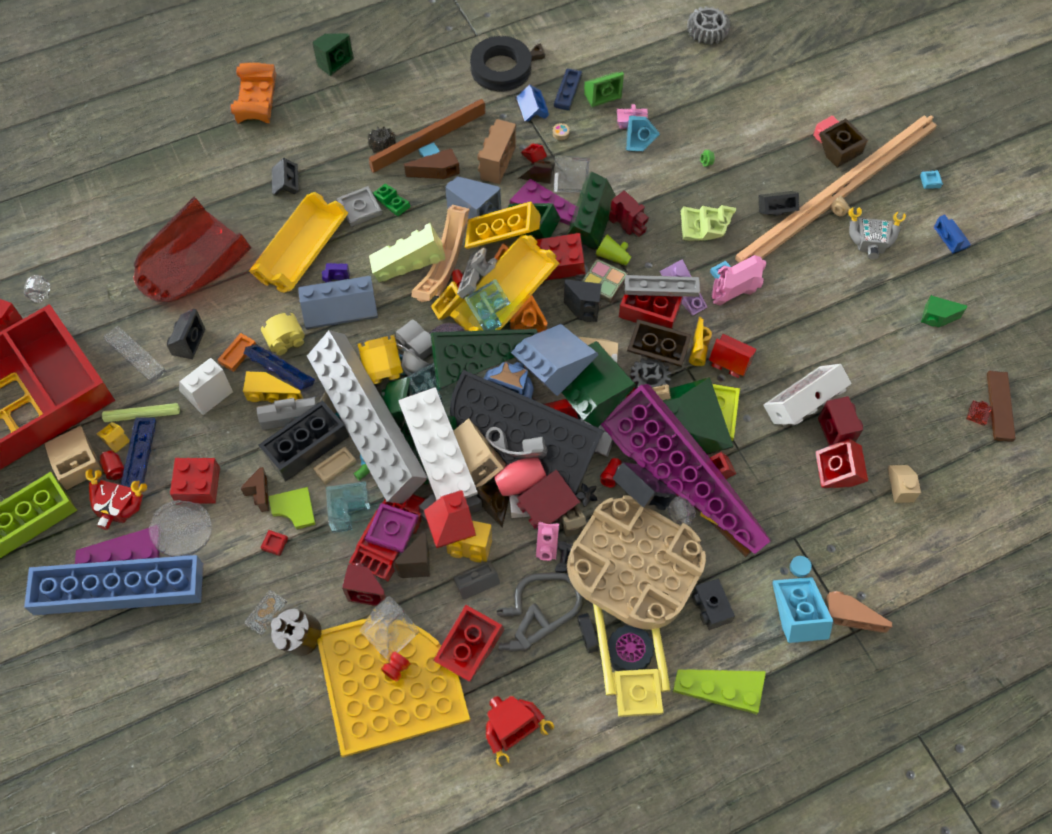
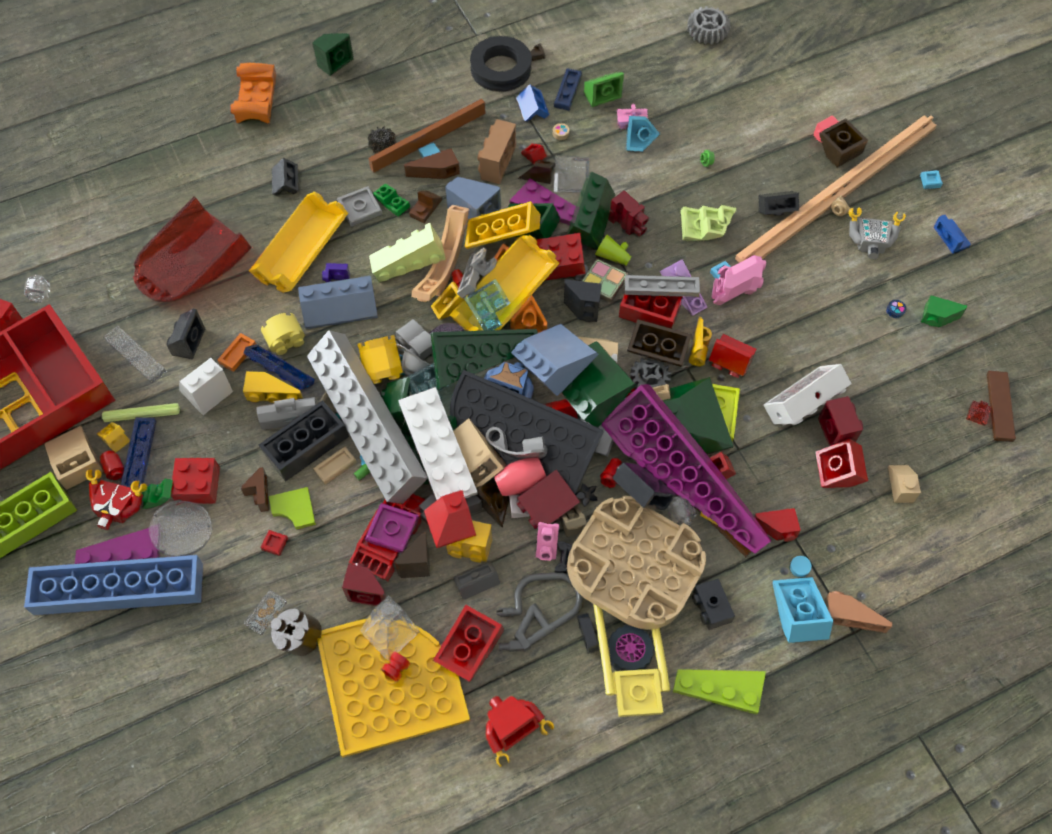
clear light blue brick [326,481,371,533] -> none
none -> green slope [142,478,173,509]
none -> reddish brown slope [409,191,443,223]
none -> red slope [754,508,801,542]
none -> clear blue tile [886,300,906,318]

